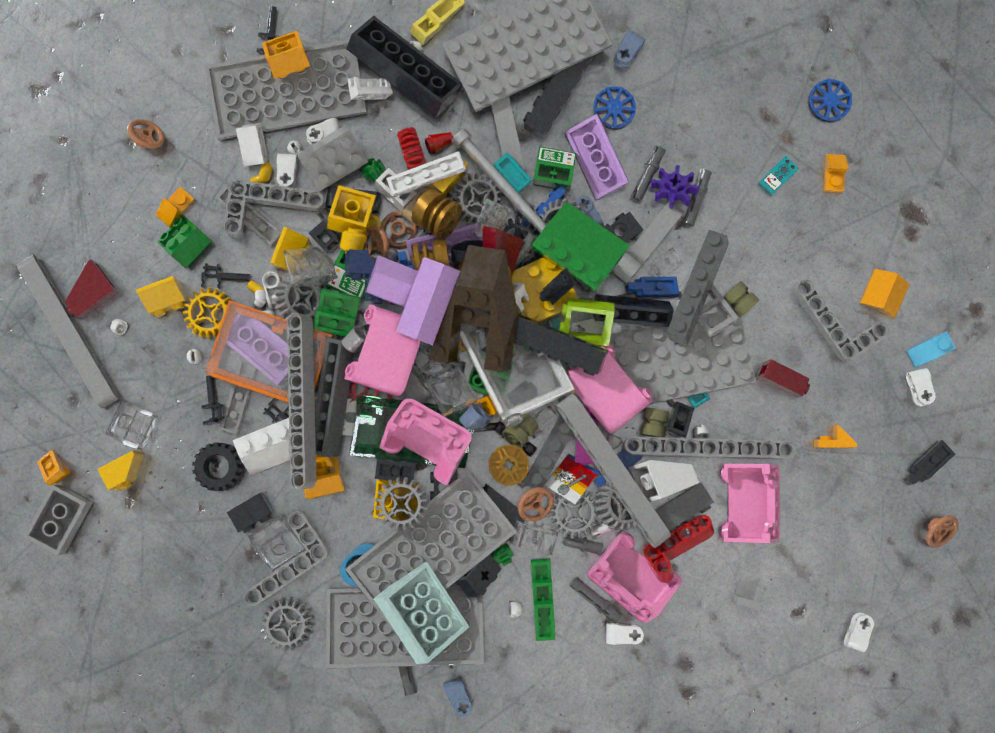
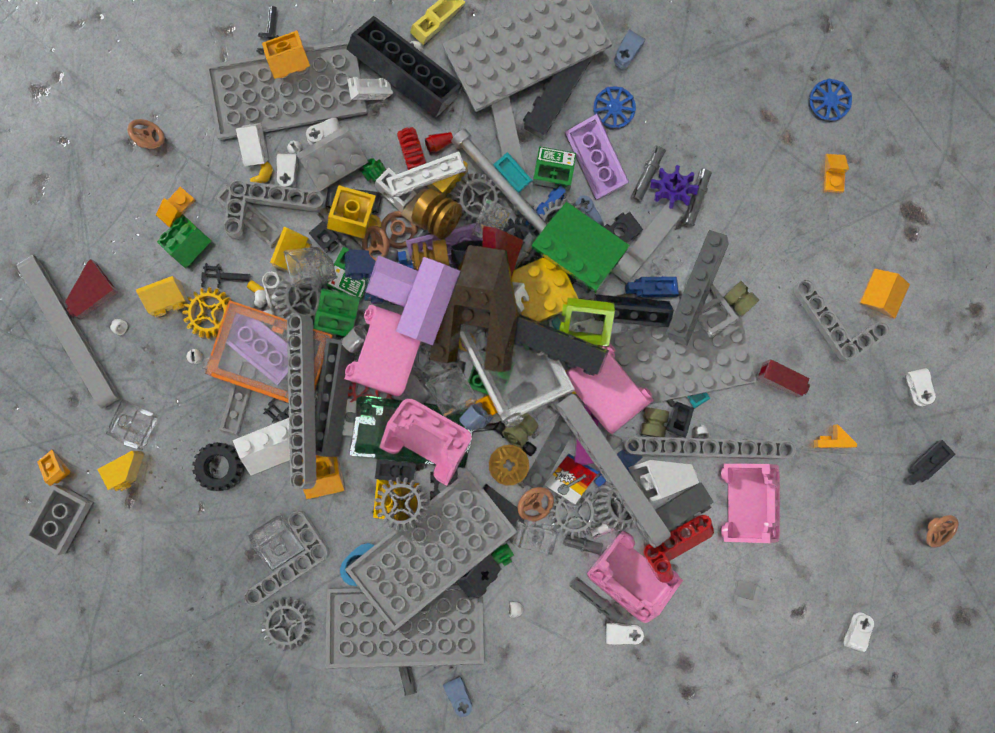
black piece [201,375,225,425] -> none
black brick [227,492,274,533] -> none
yellow head [340,227,367,254] -> none
light aqua slope [374,562,469,664] -> none
green slope [531,558,555,641] -> none
black hinge [539,268,577,305] -> none
teal tile [758,156,799,196] -> none
medium azure slope [906,331,956,368] -> none

